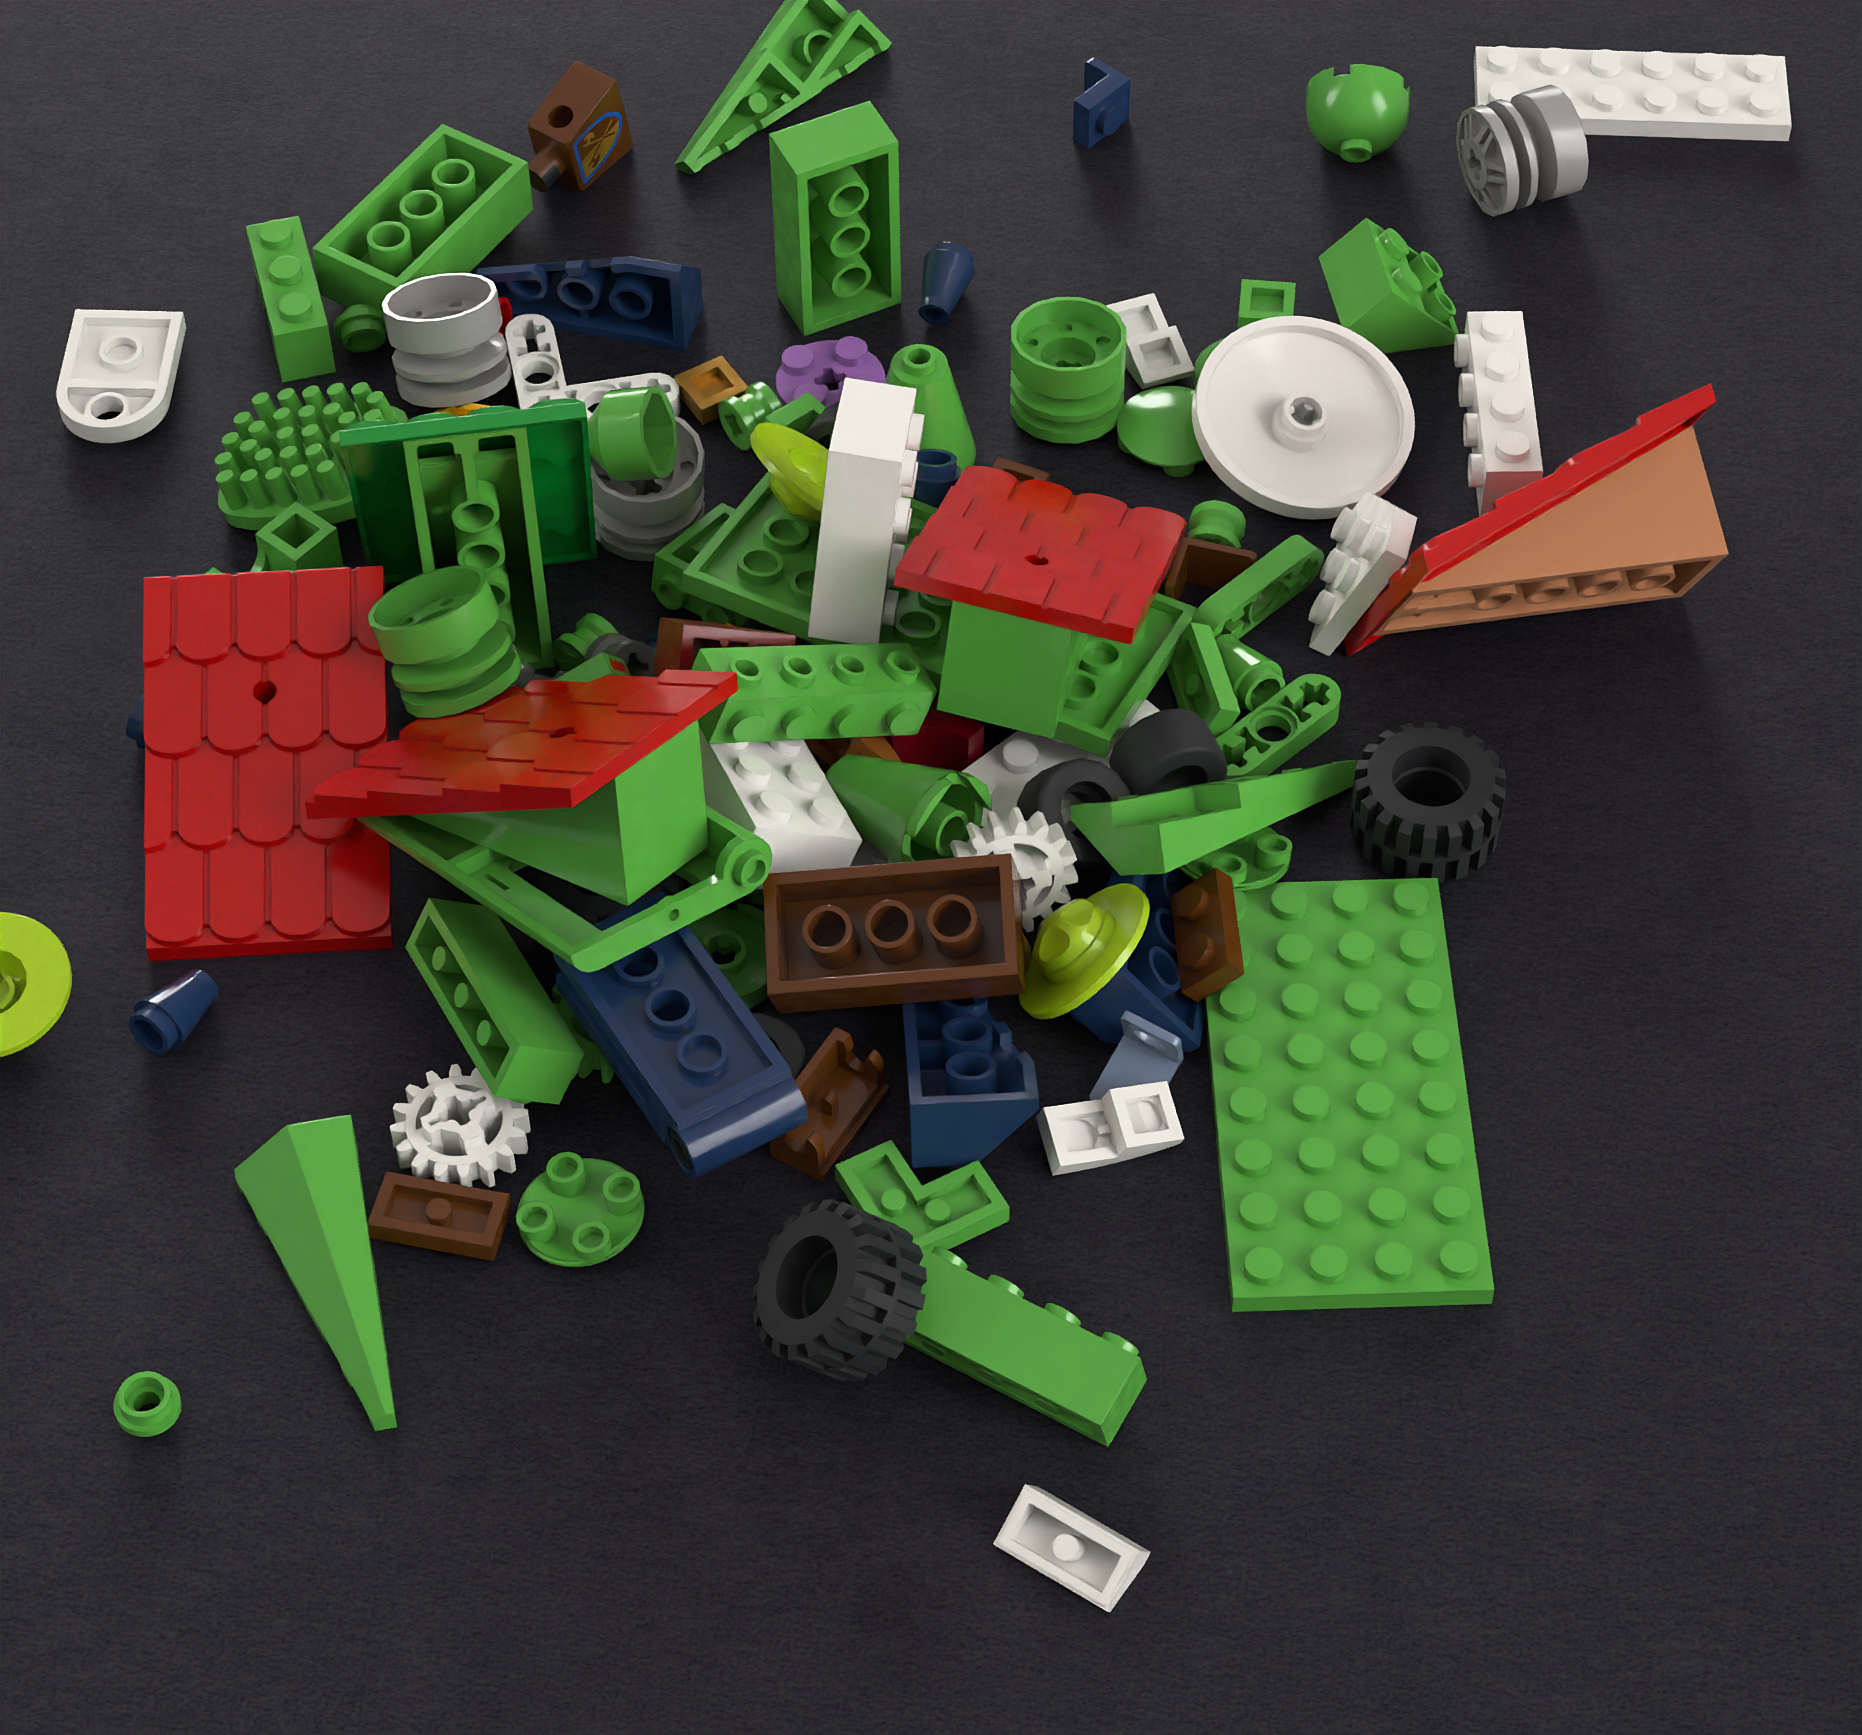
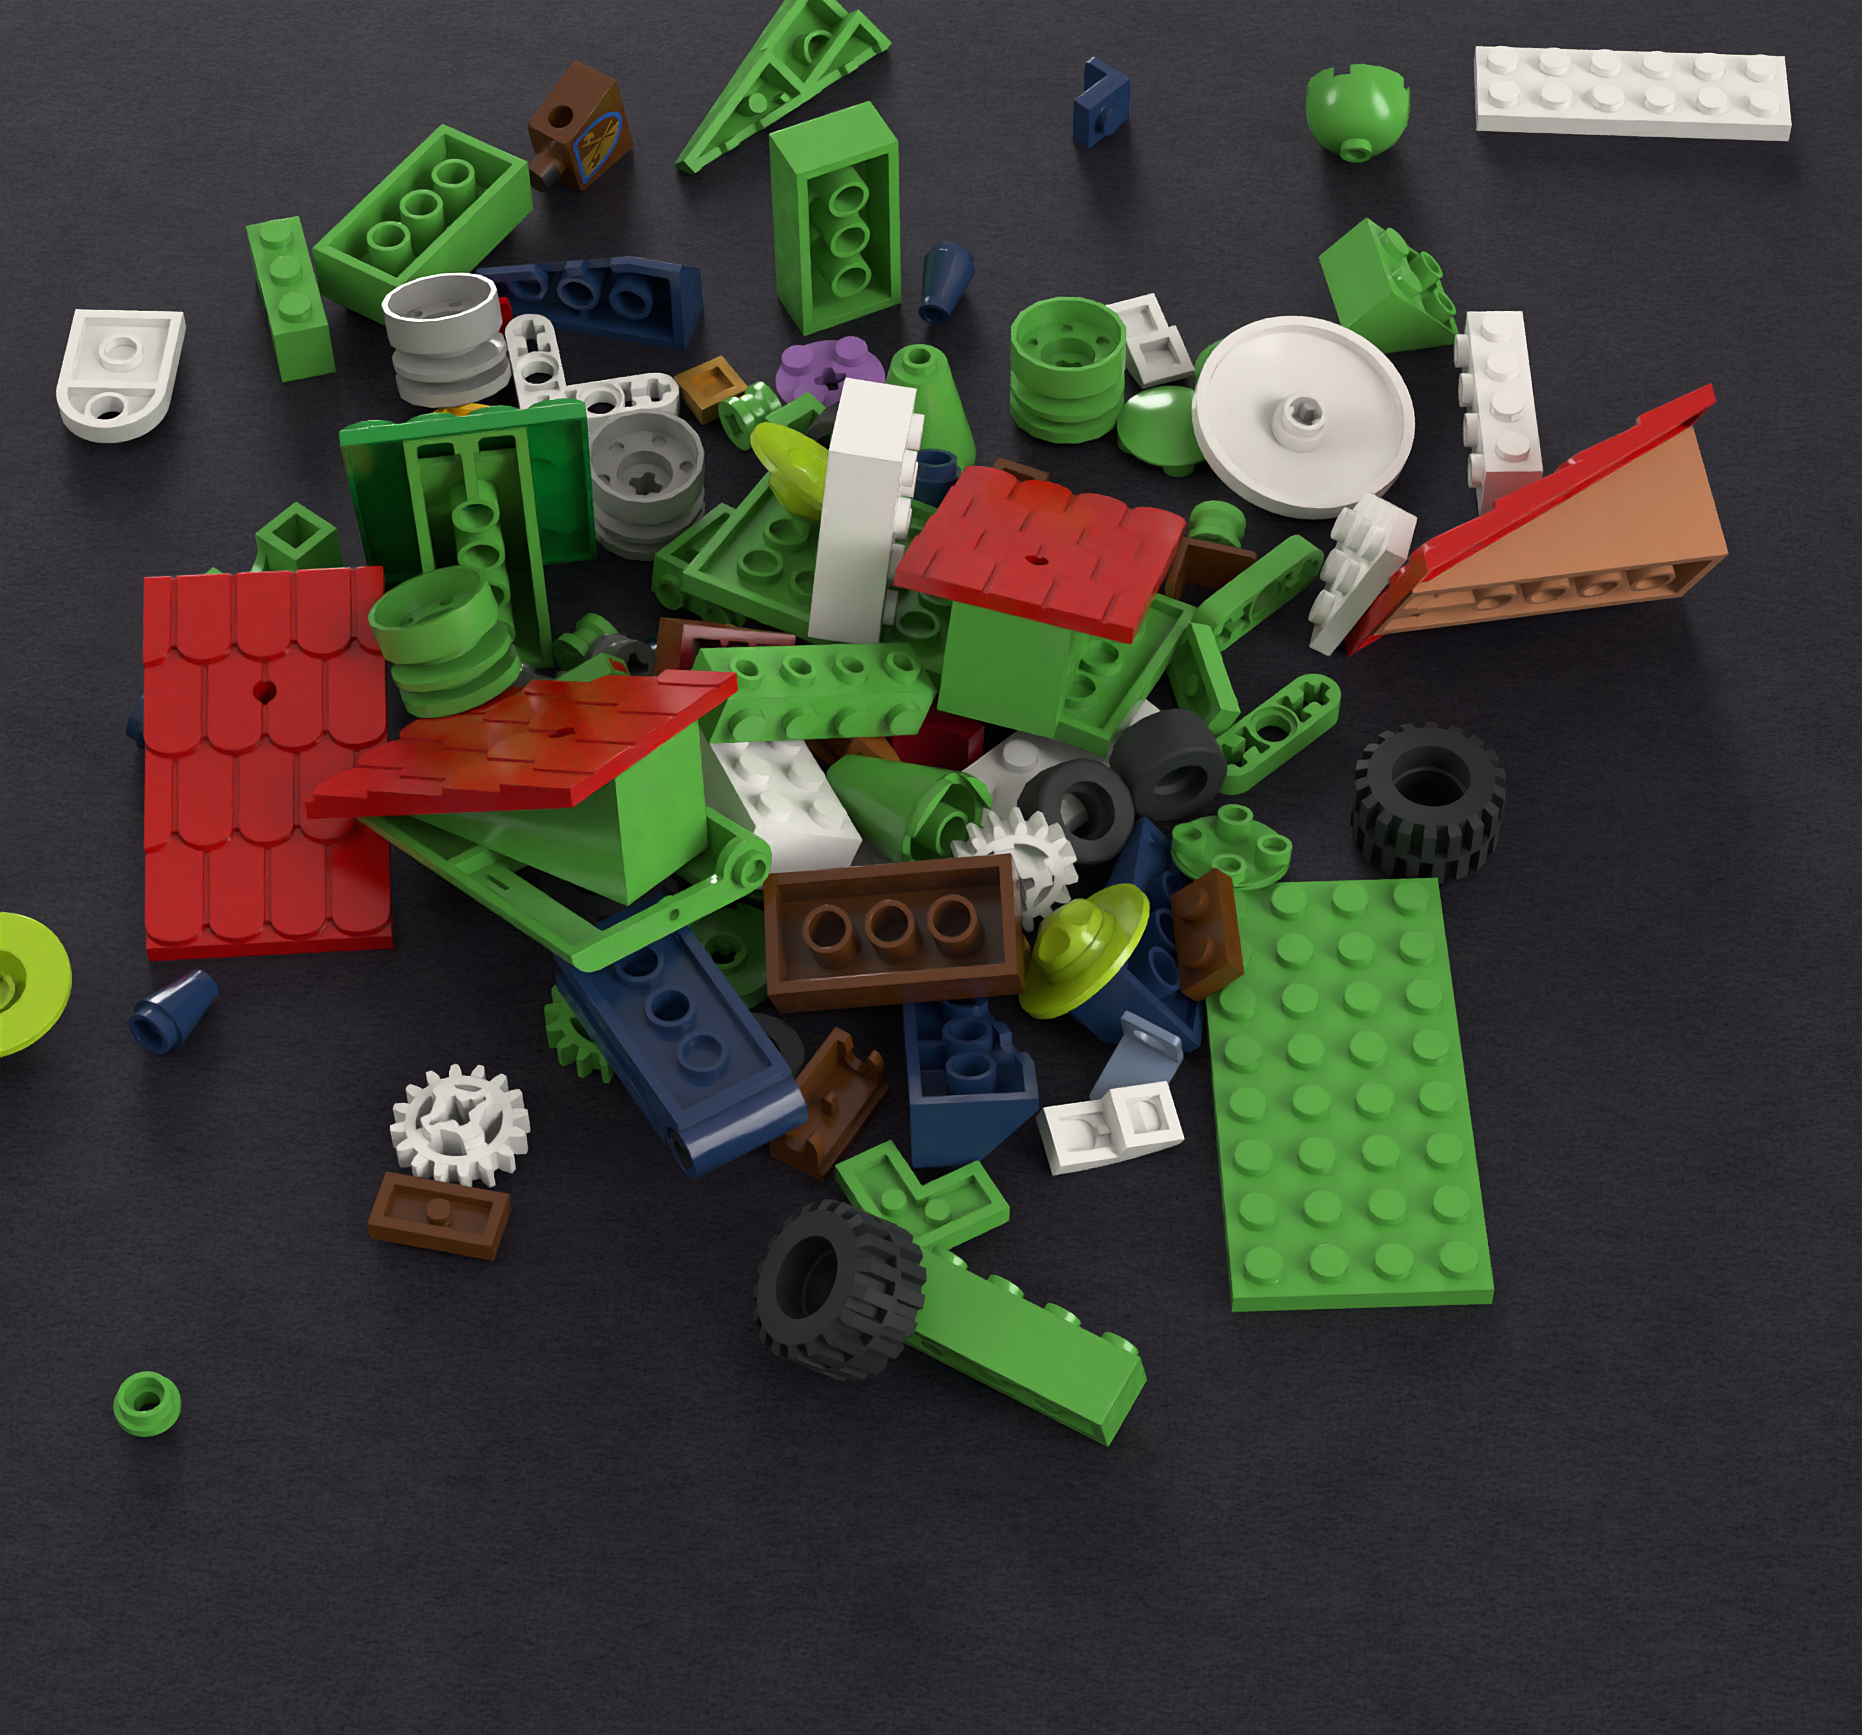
bright green piece [215,382,677,530] -> none
bright green wedge [234,1114,397,1431] -> none
bright green plate [334,304,387,352] -> none
bright green brick [405,898,584,1105] -> none
bright green dish [516,1152,645,1267] -> none
white slope [993,1484,1151,1612] -> none
bright green wedge [1069,760,1356,876] -> none
bright green cone [1215,634,1285,712] -> none
bright green plate [1238,279,1296,329] -> none
light grey wheel [1456,84,1589,217] -> none

